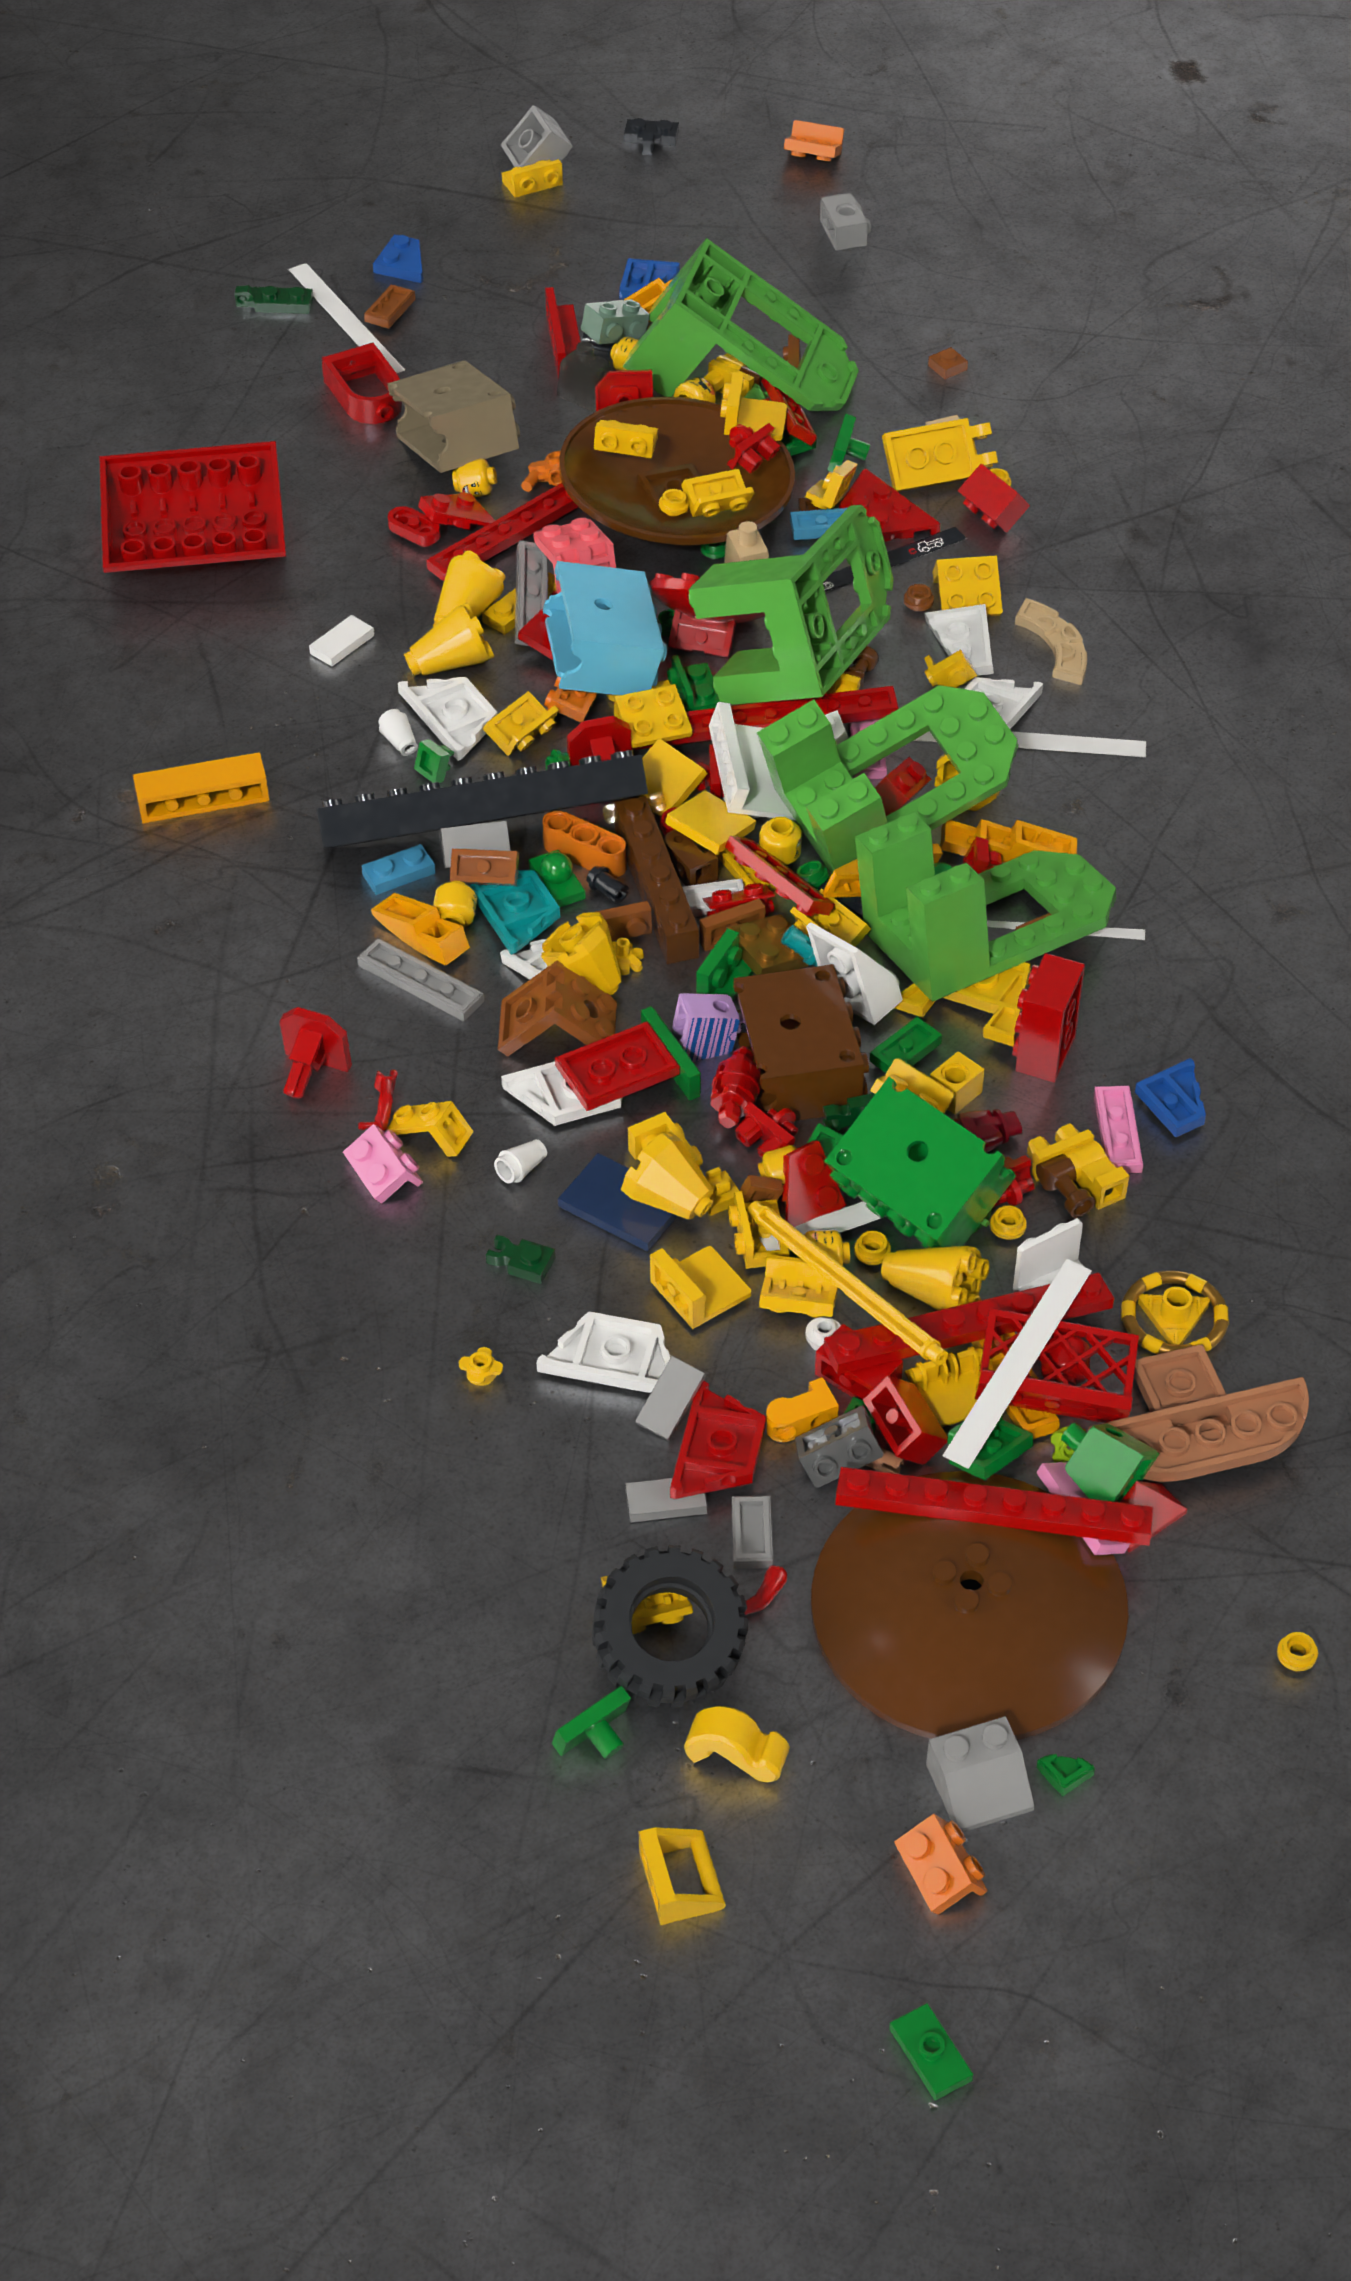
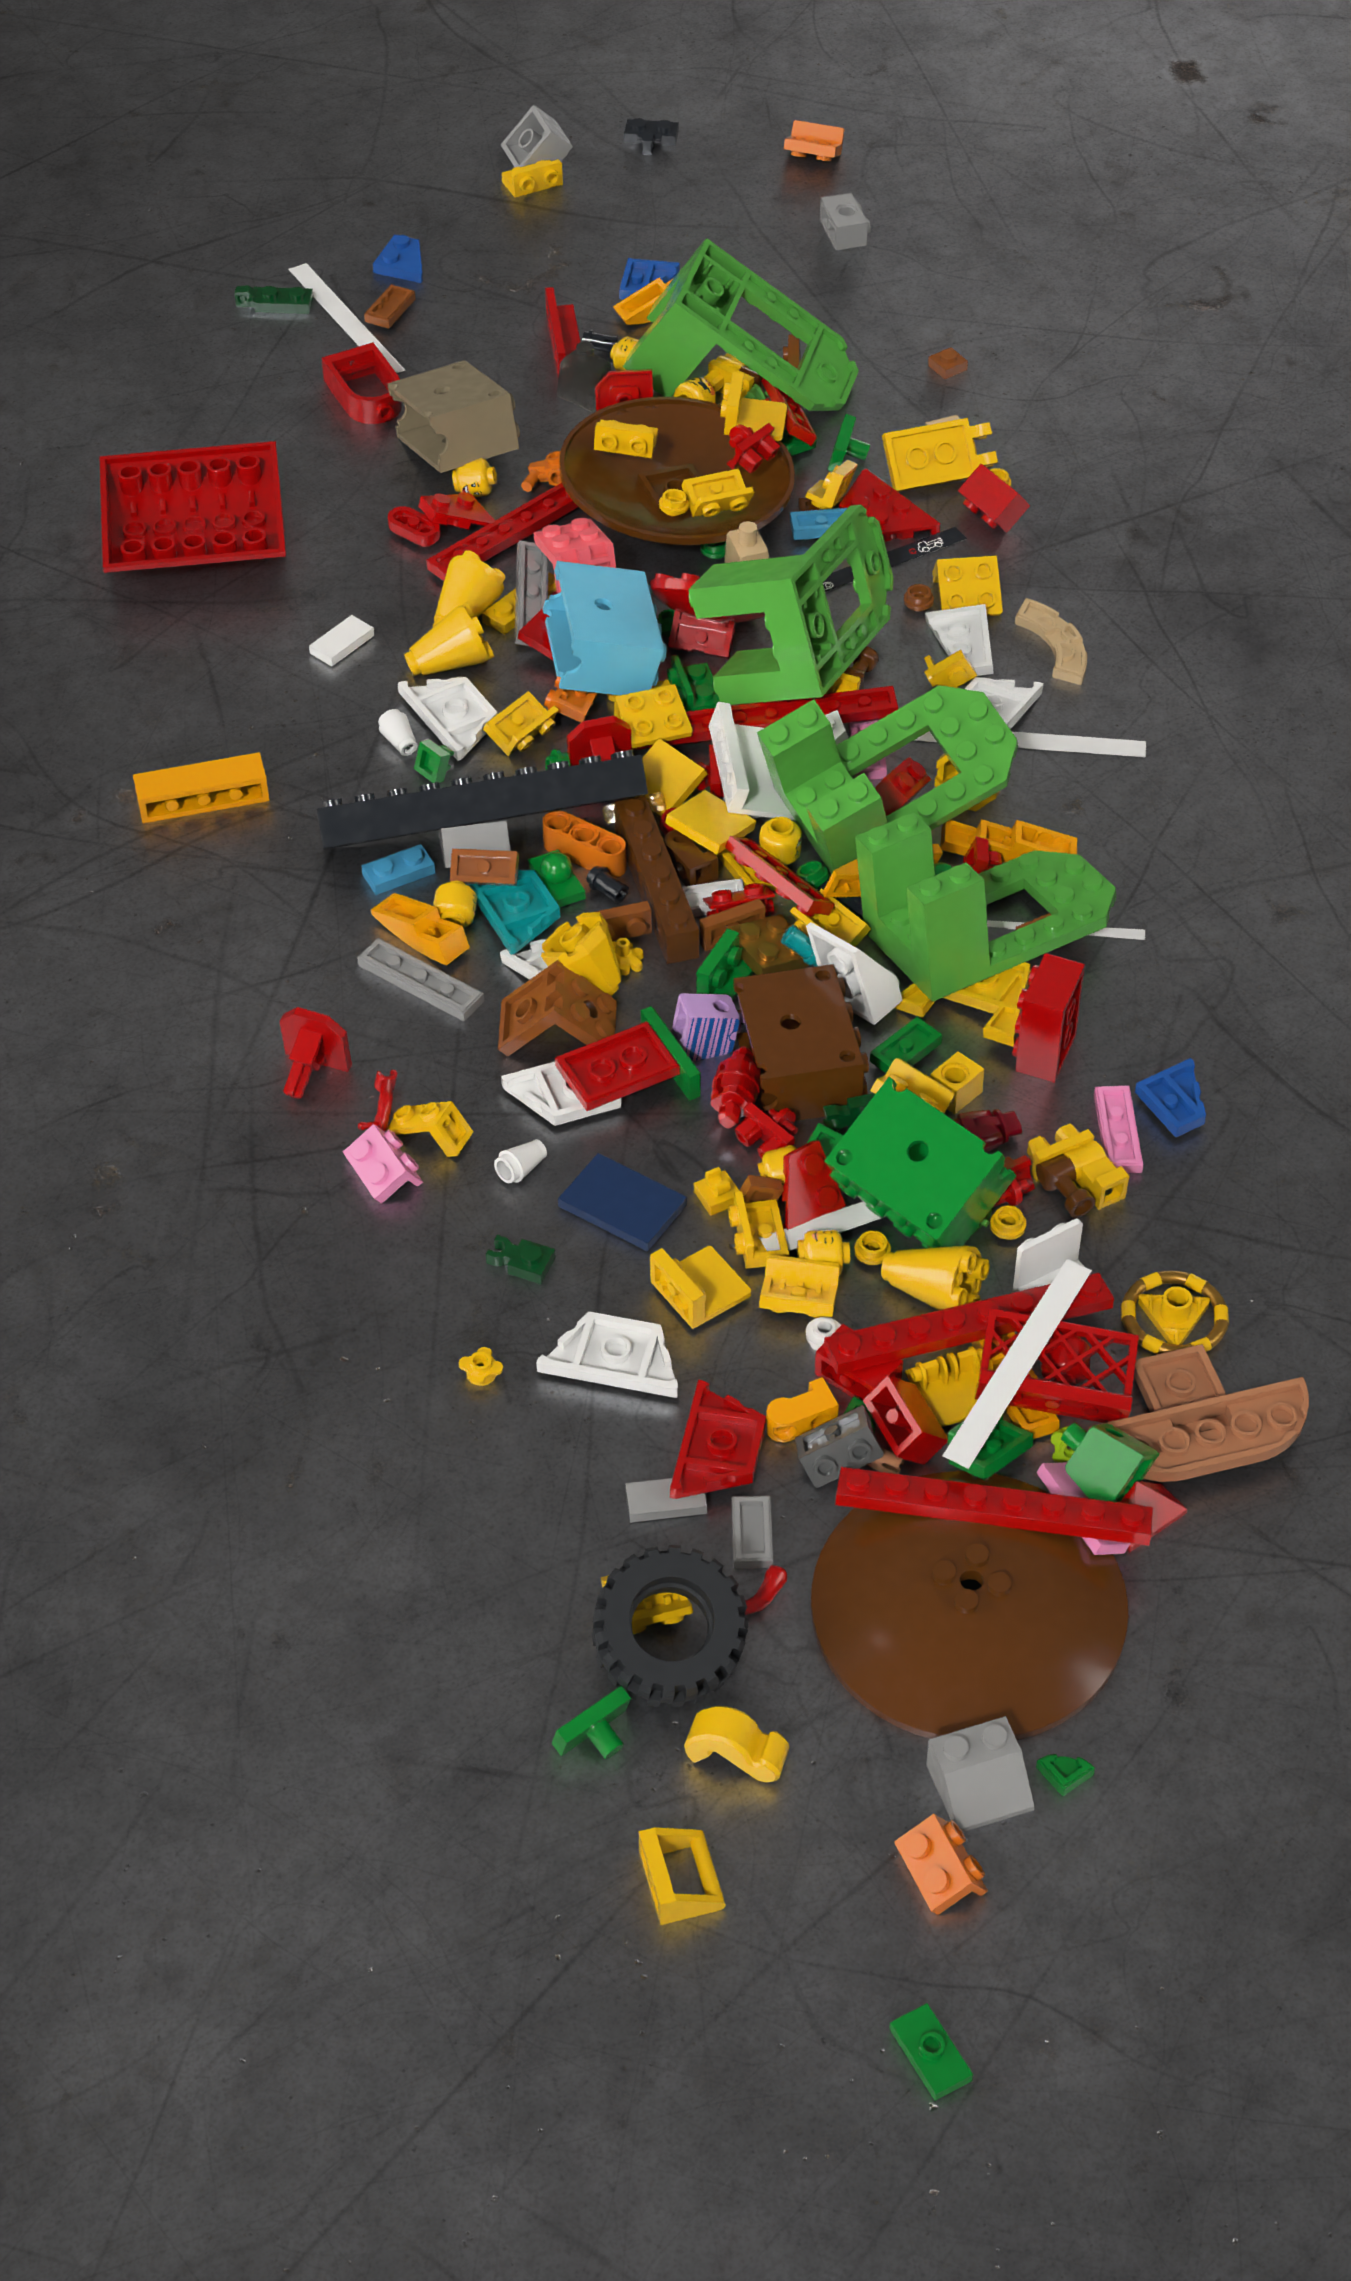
sand green brick [581,299,650,345] -> none
yellow cone [621,1132,713,1219] -> none
yellow bracket [628,1112,703,1168] -> none
light grey tile [635,1356,706,1441] -> none
yellow piece [748,1201,948,1366] -> none
yellow plate [1277,1632,1318,1671] -> none

